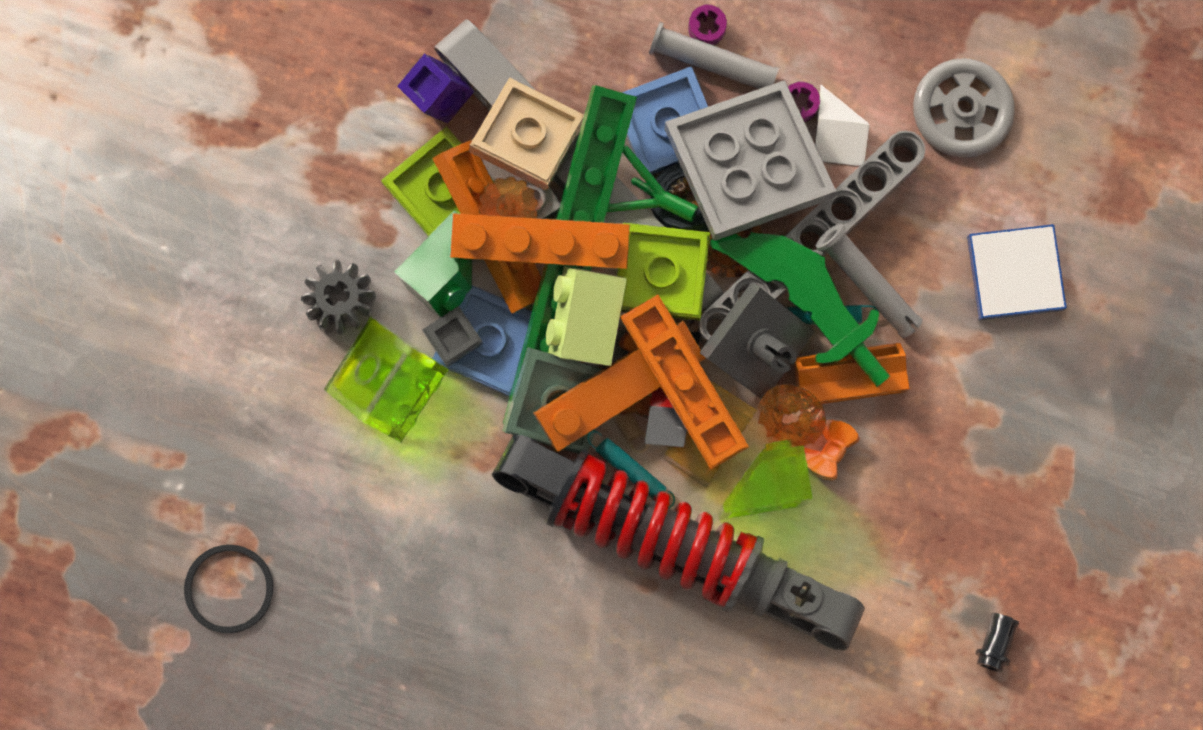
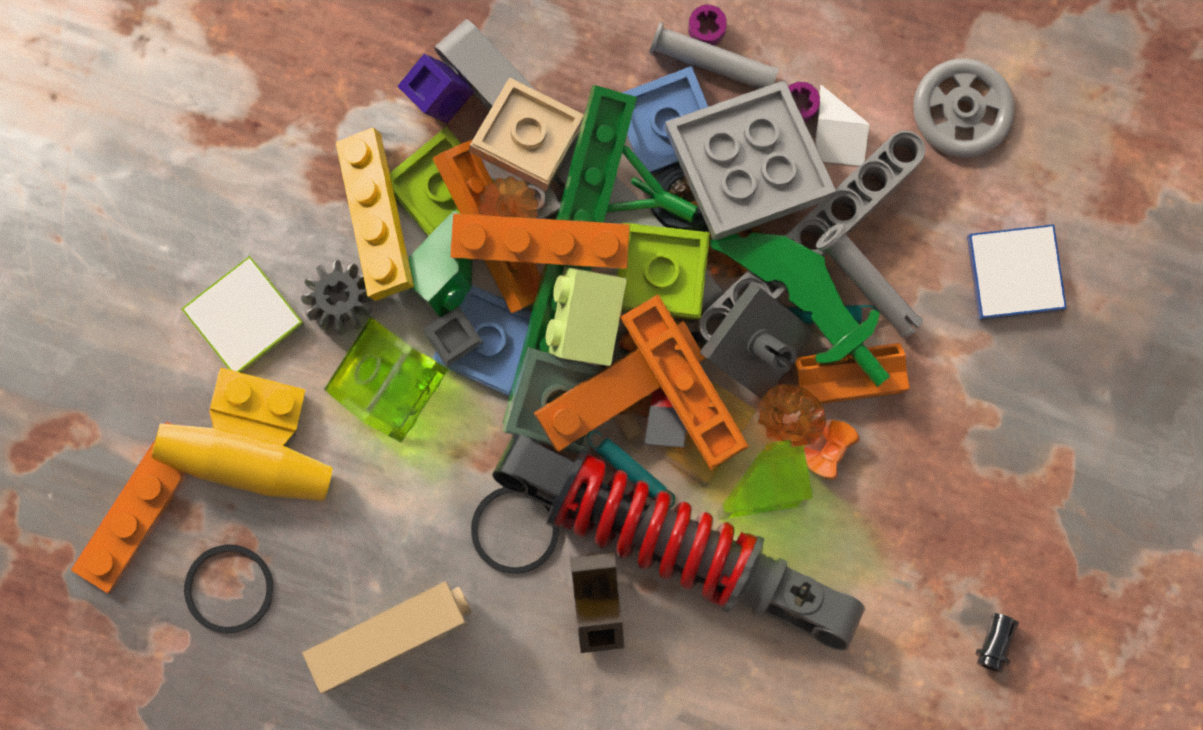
none -> orange plate [71,421,188,594]
none -> yellow plate [151,368,333,501]
none -> white tile [181,256,304,373]
none -> tan slope [302,581,472,694]
none -> yellow plate [336,127,414,301]
none -> black piece [471,487,559,574]
none -> dark brown brick [570,553,625,653]

